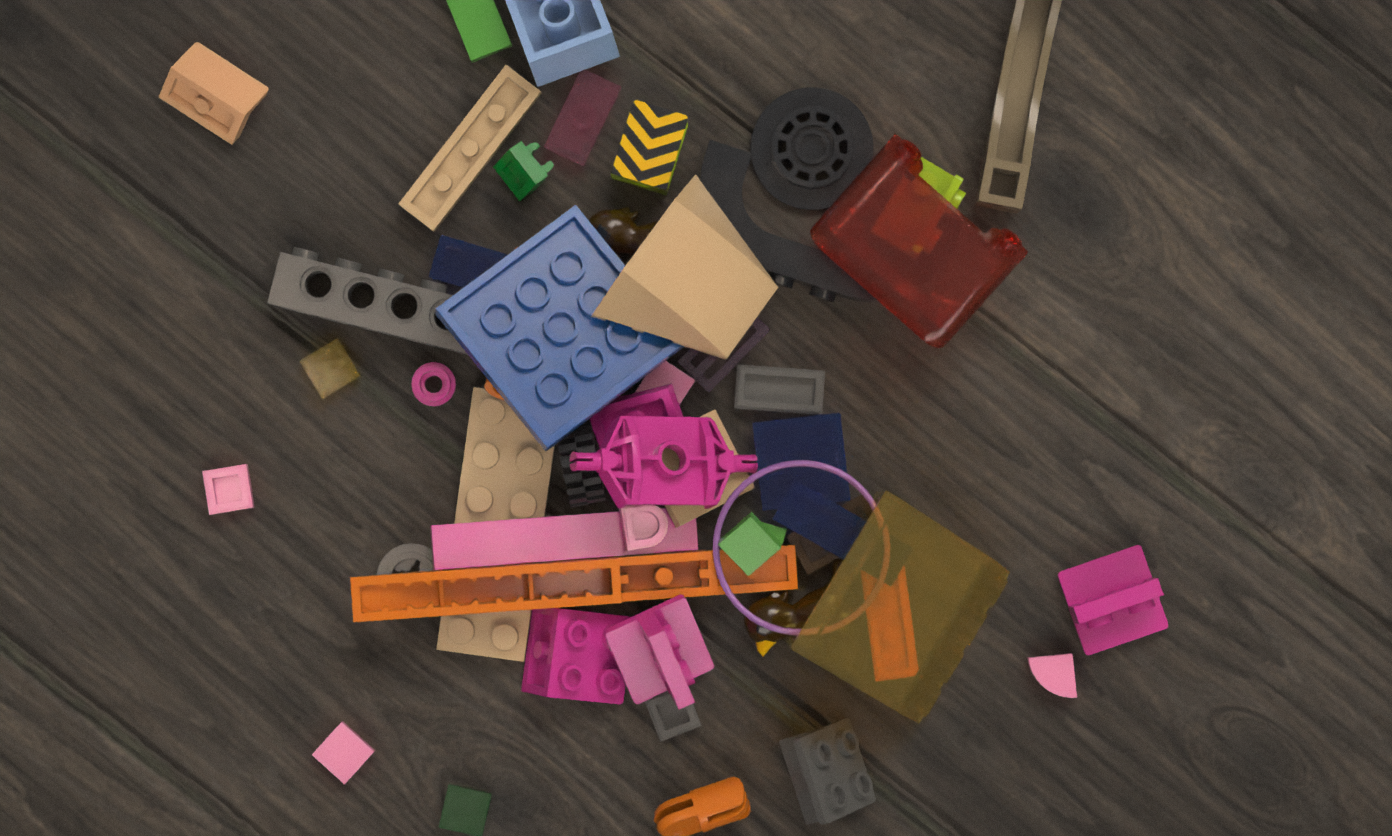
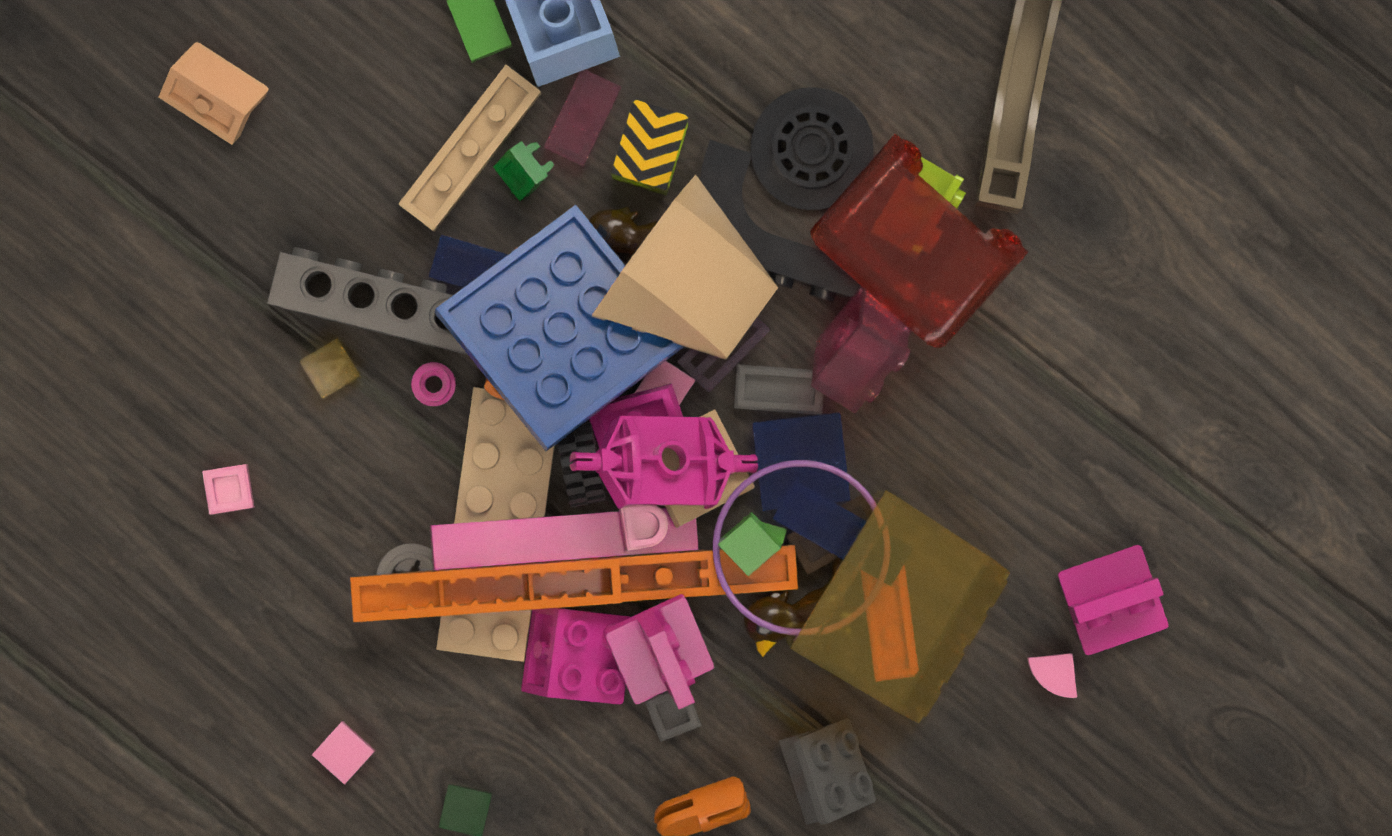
none -> clear pink brick [811,279,912,413]

